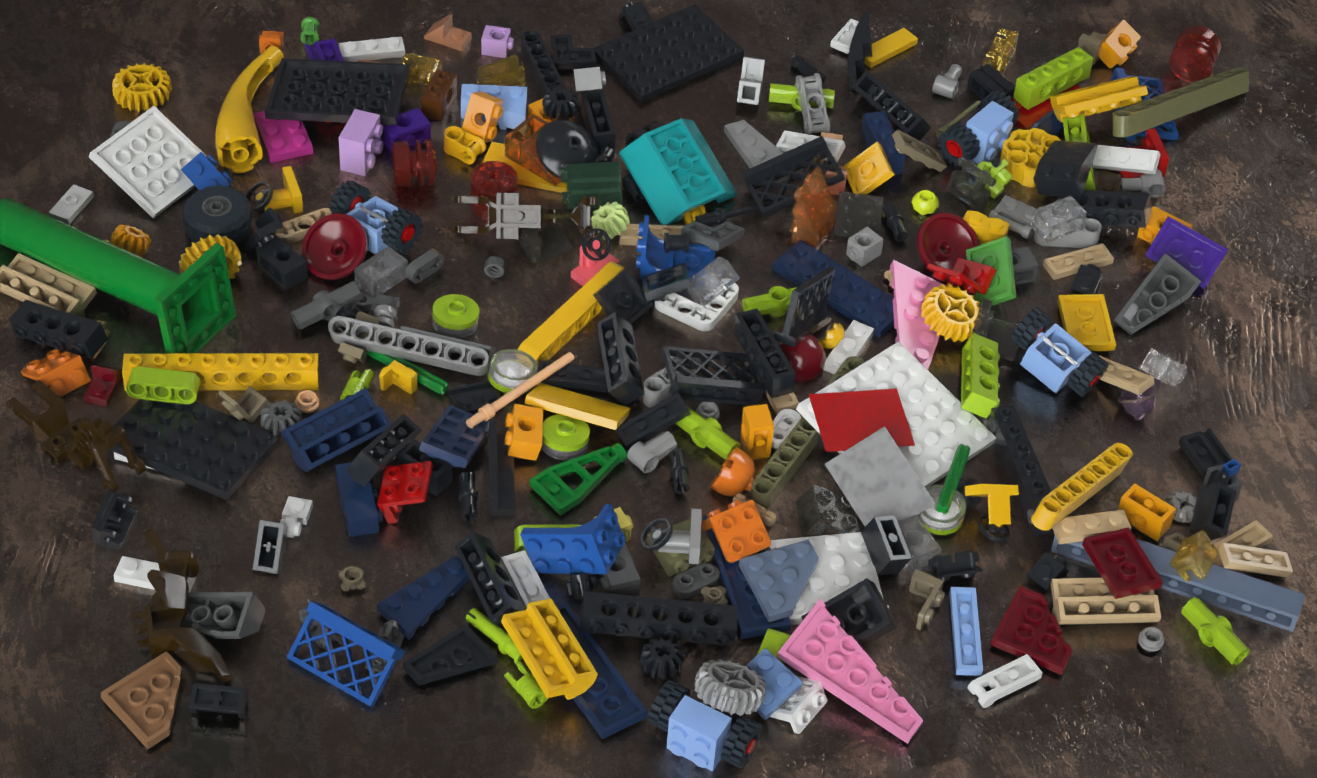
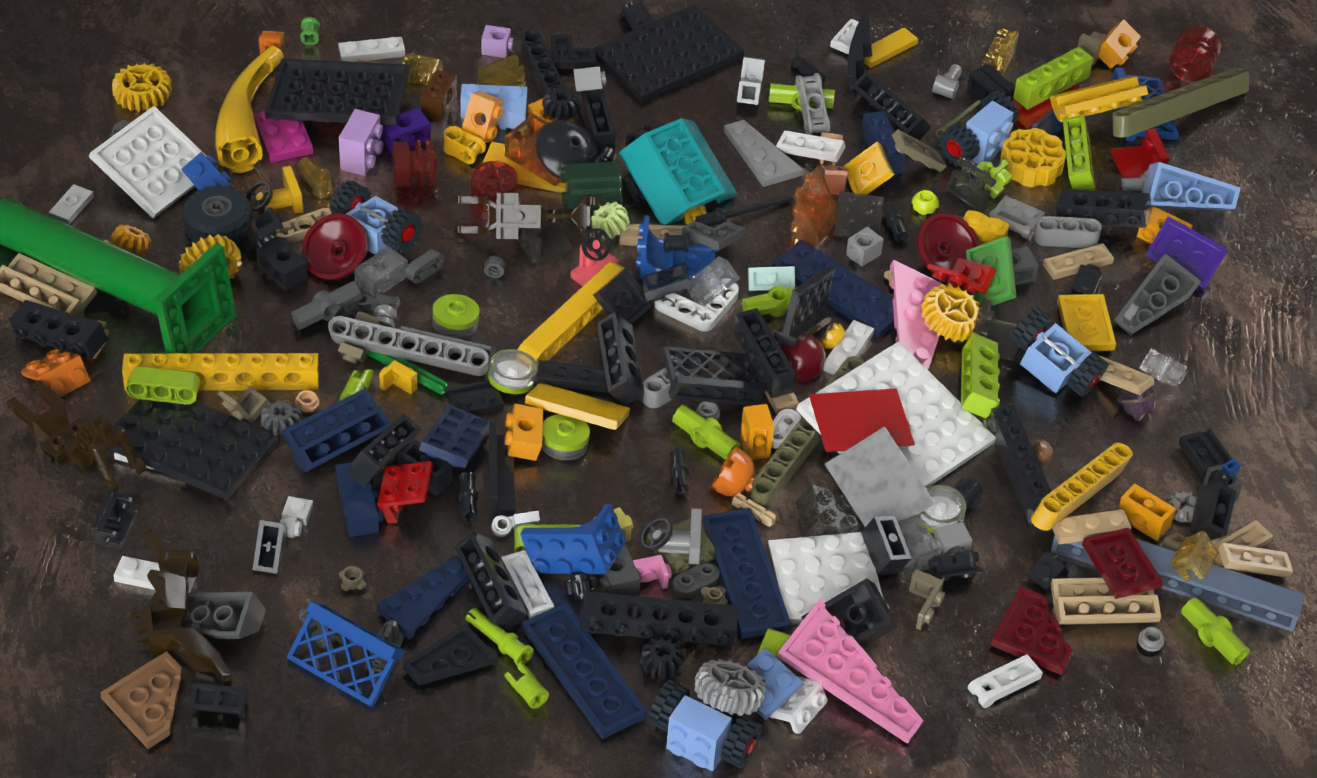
dark red slope [84,365,123,407] -> none
dark purple plate [304,38,344,61] -> none
nougat slope [424,14,472,51] -> none
light nougat bar [466,352,574,428] -> none
yellow brick [501,598,598,700] -> none
green plate [529,443,627,516] -> none
black plate [616,392,691,450] -> none
light grey piece [627,431,677,474] -> none
orange bracket [701,499,771,563] -> none
sand blue plate [739,539,819,622] -> none
black fence [741,136,845,217] -> none
green axle [935,444,970,514] -> none
light blue plate [949,587,983,676] -> none
yellow piece [965,484,1019,543] -> none
clear brick [1031,196,1087,243] -> none
black slope [1033,140,1098,198] -> none
white plate [1093,145,1161,174] -> none
none -> clear yellow piece [296,157,333,198]
none -> white plate [491,511,540,537]
none -> bright pink bracket [633,555,672,589]
none -> light aqua plate [748,266,795,291]
none -> light grey brick [931,522,973,560]
none -> medium nougat plate [1032,439,1053,468]
none -> light blue wedge [1142,162,1241,211]

